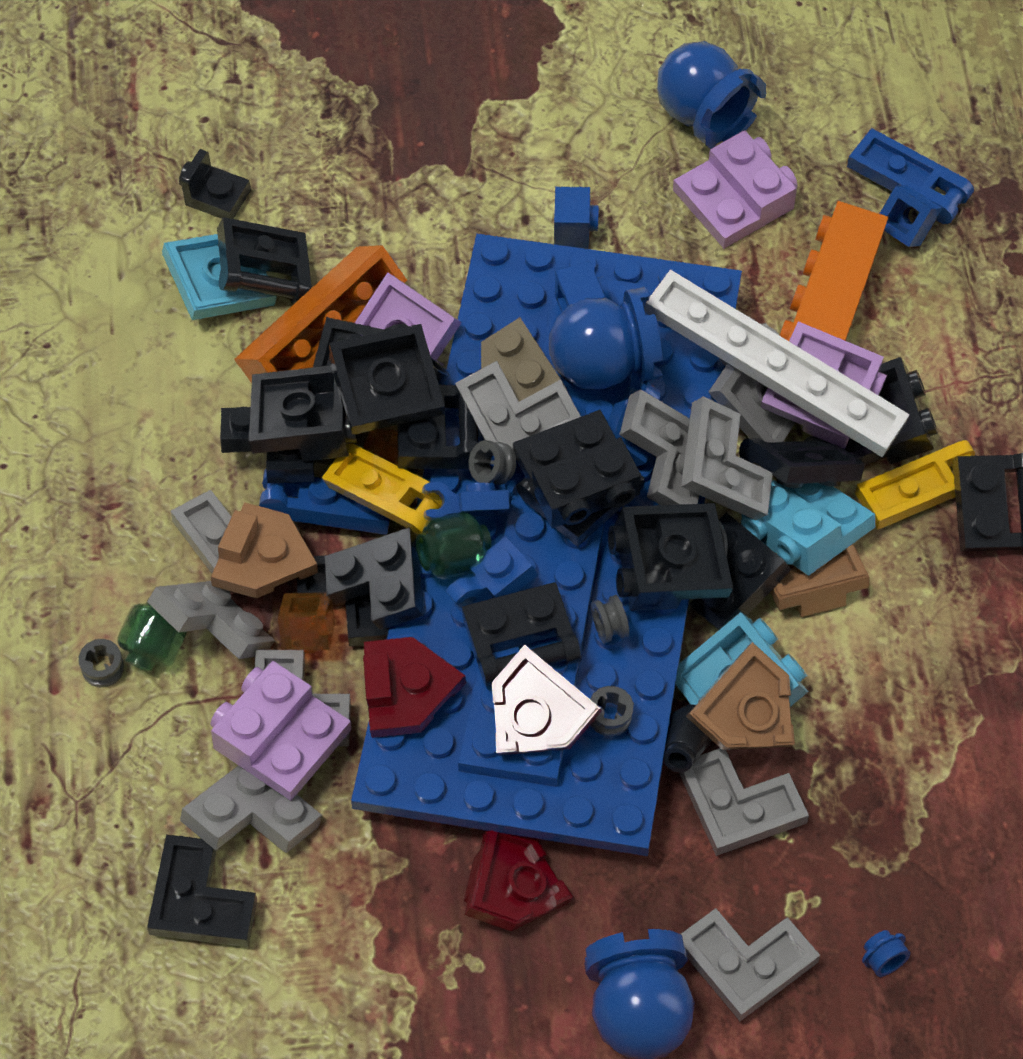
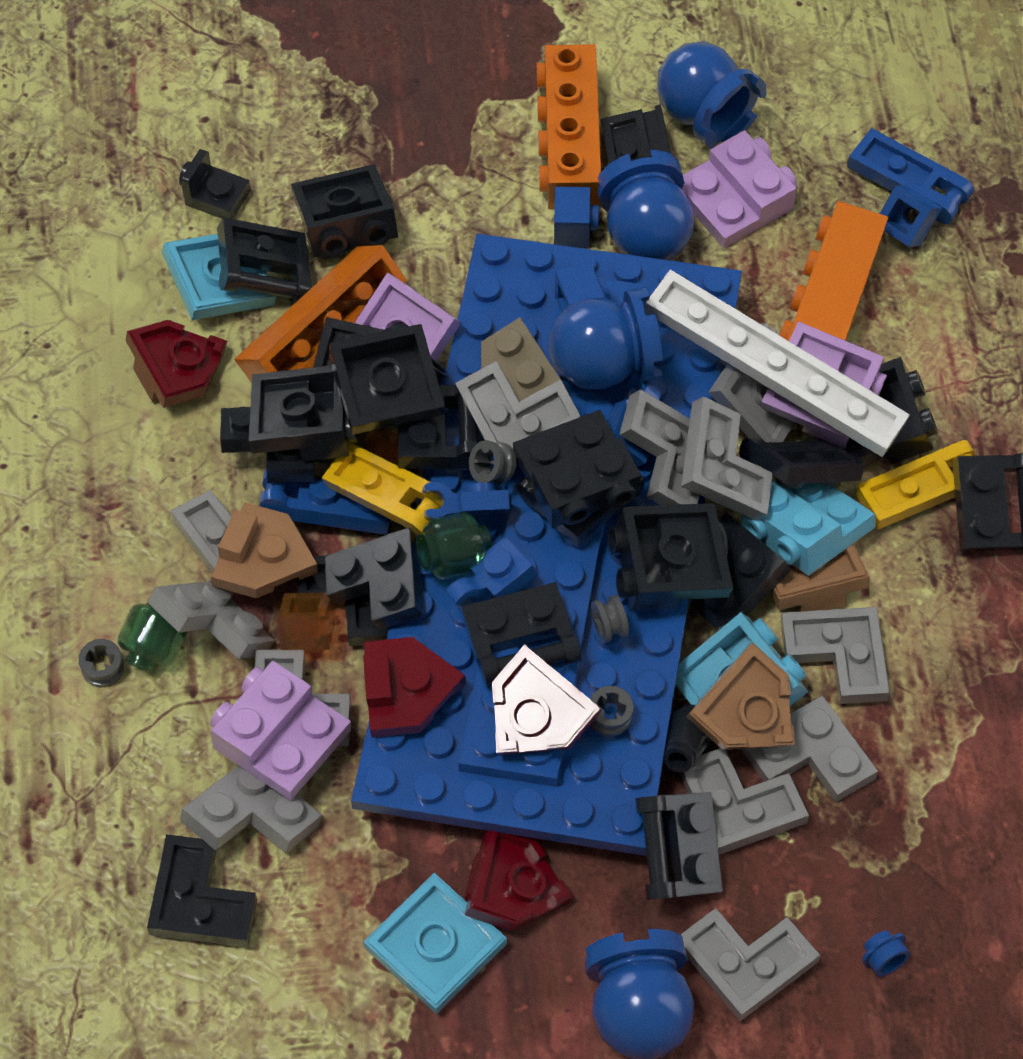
none -> dark red plate [126,320,228,408]
none -> black plate [291,164,398,258]
none -> medium azure plate [363,873,507,1015]
none -> orange brick [537,44,601,209]
none -> blue tile [597,150,694,260]
none -> black plate [600,104,672,164]
none -> black plate [635,792,723,900]
none -> light grey plate [741,695,878,802]
none -> light grey plate [780,607,890,704]

